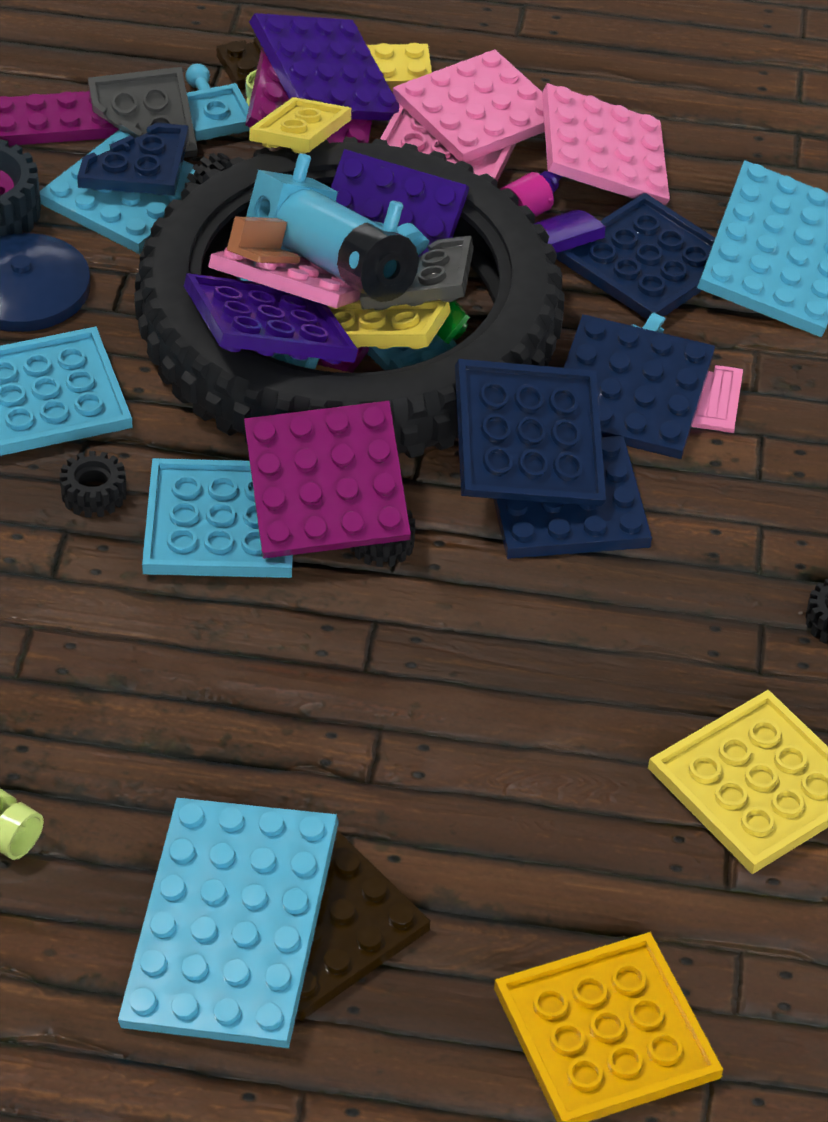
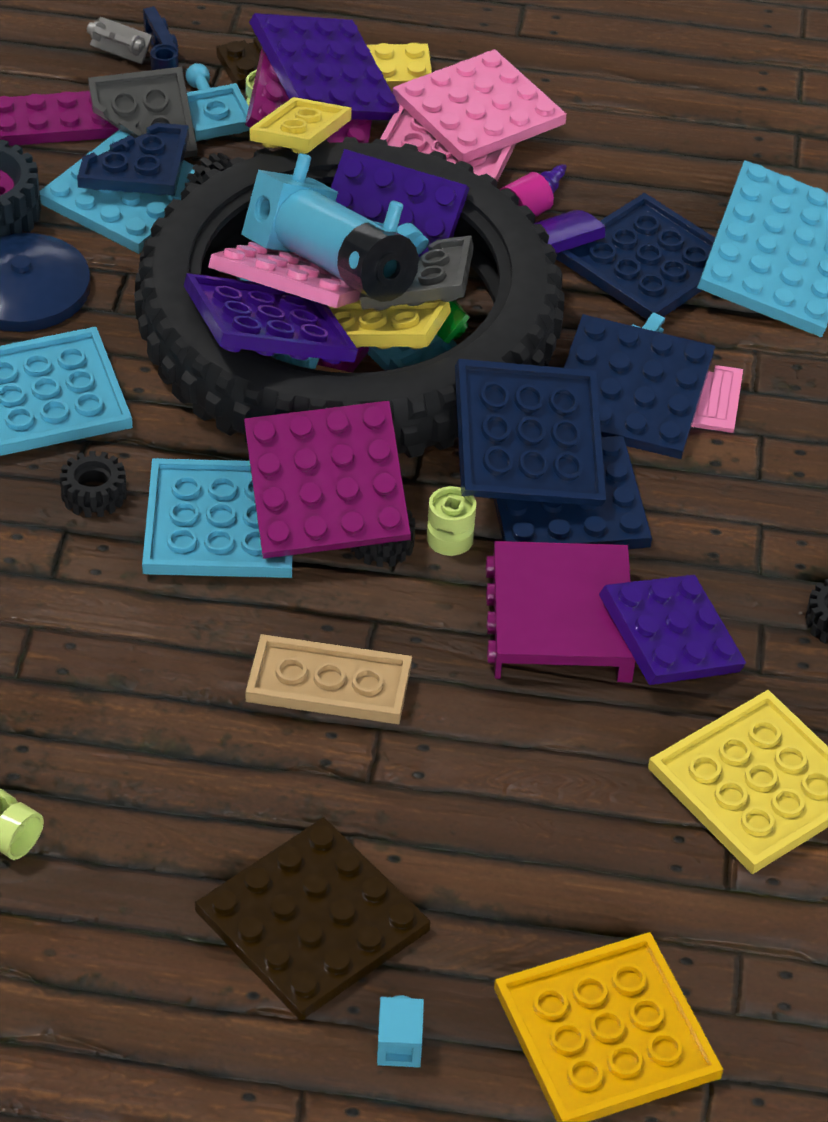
medium azure plate [118,798,339,1049] -> none
nougat panel [227,216,301,263] -> none
bright pink plate [542,83,670,206] -> none
none -> light grey hinge [87,16,153,64]
none -> dark blue plate [143,6,179,70]
none -> tan plate [245,634,412,724]
none -> medium azure brick [377,995,424,1067]
none -> yellowish green wheel [427,486,476,556]
none -> magenta panel [486,541,635,683]
none -> dark purple plate [599,575,746,685]

